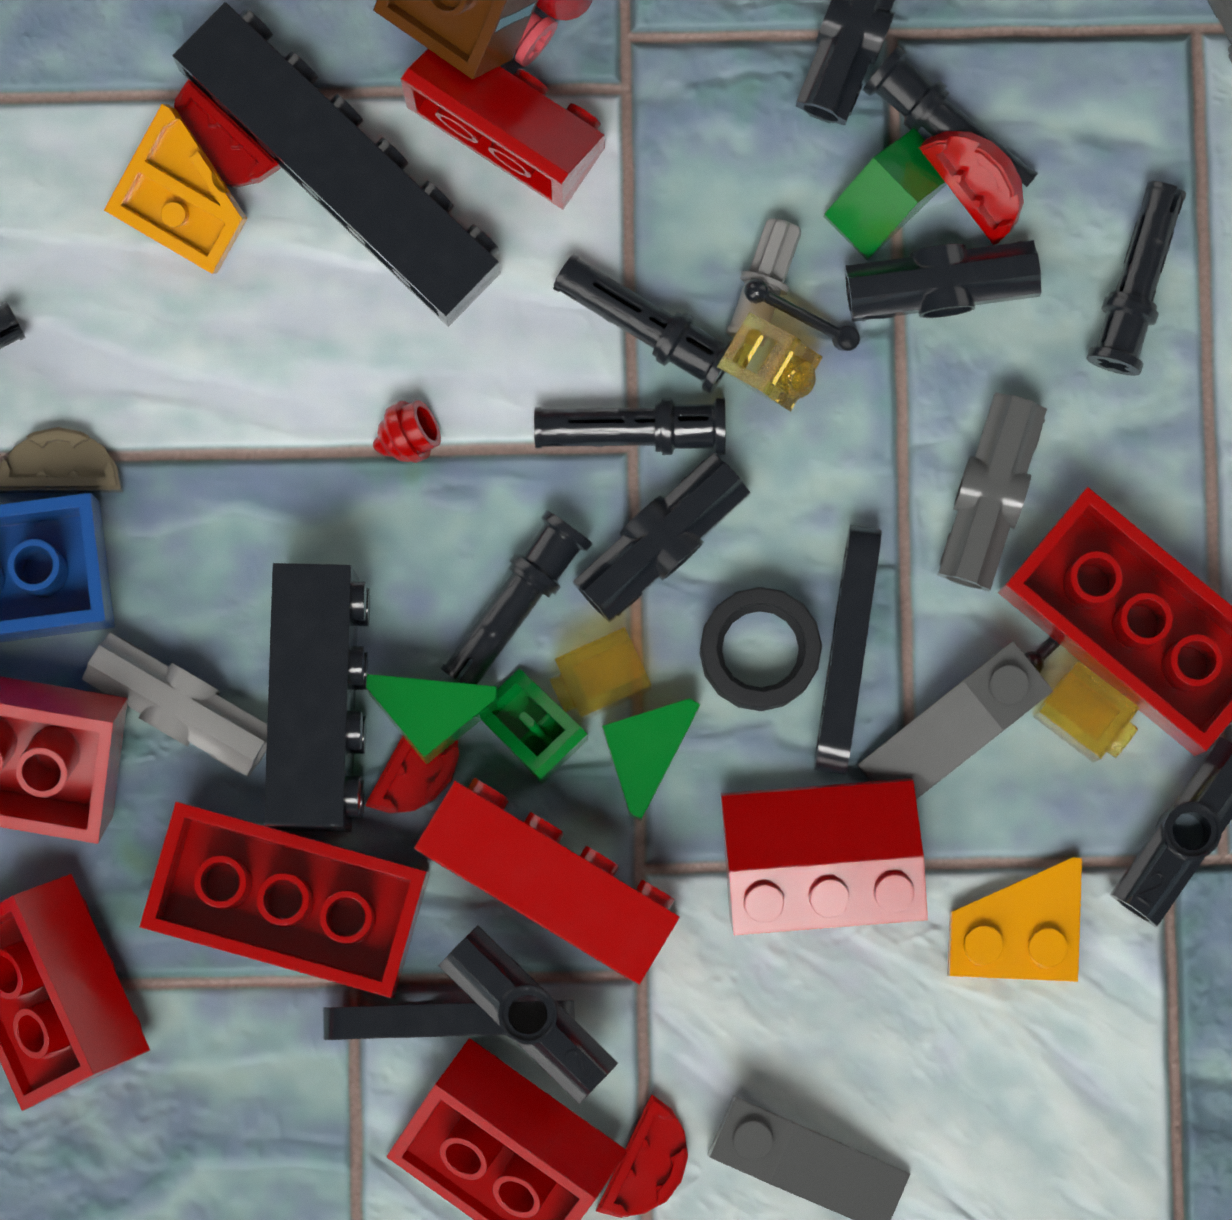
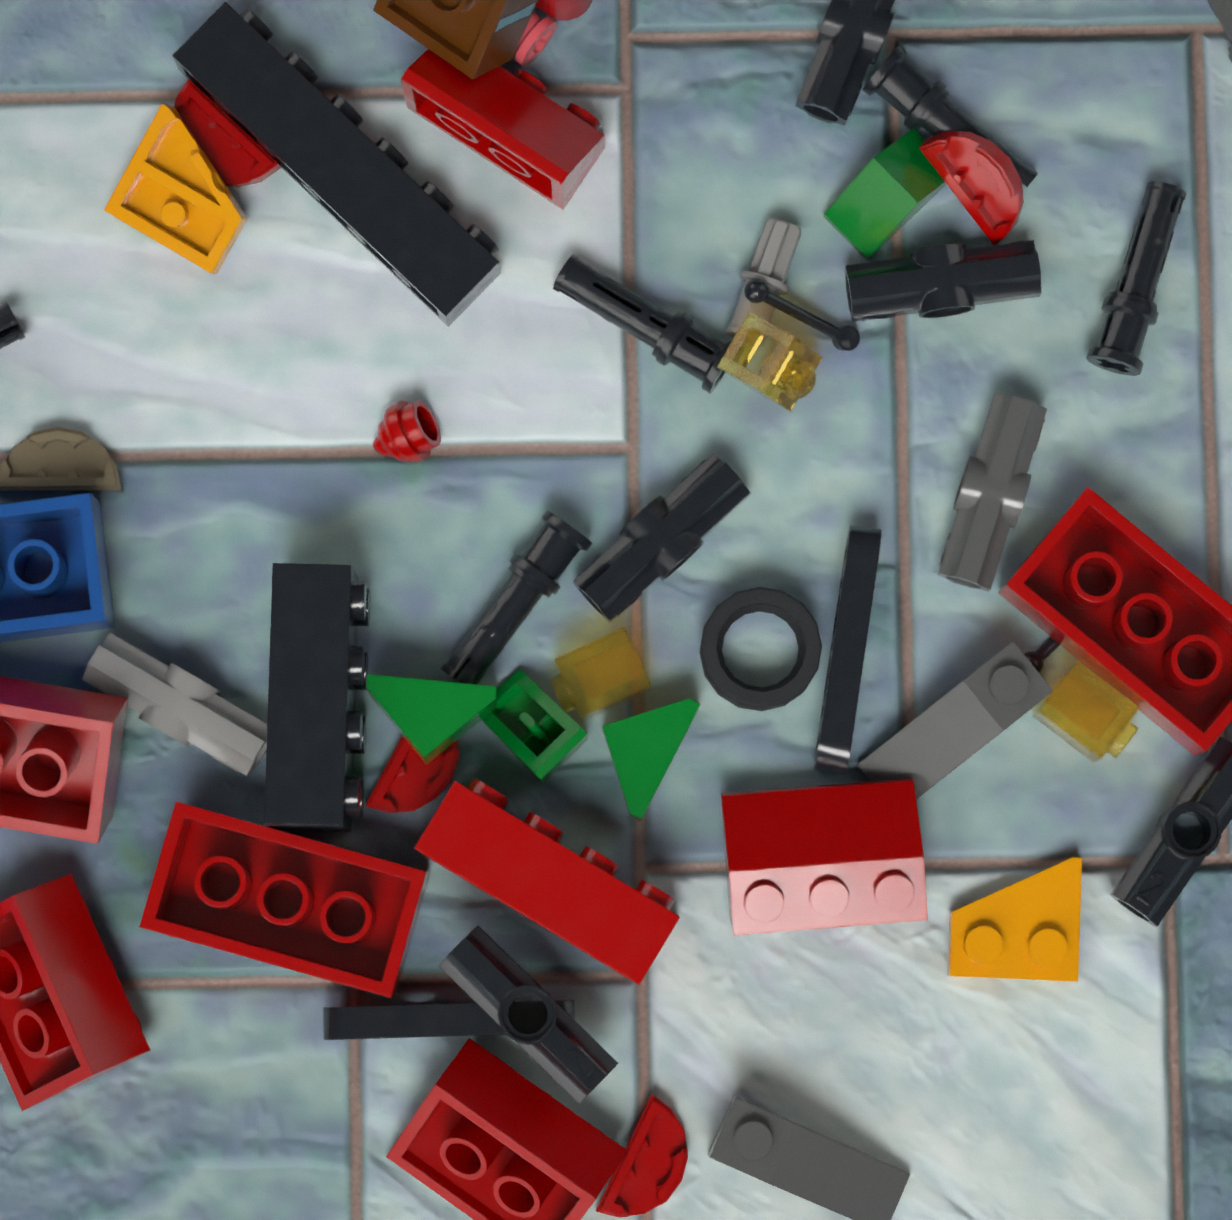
black pin [534,398,726,455] -> none

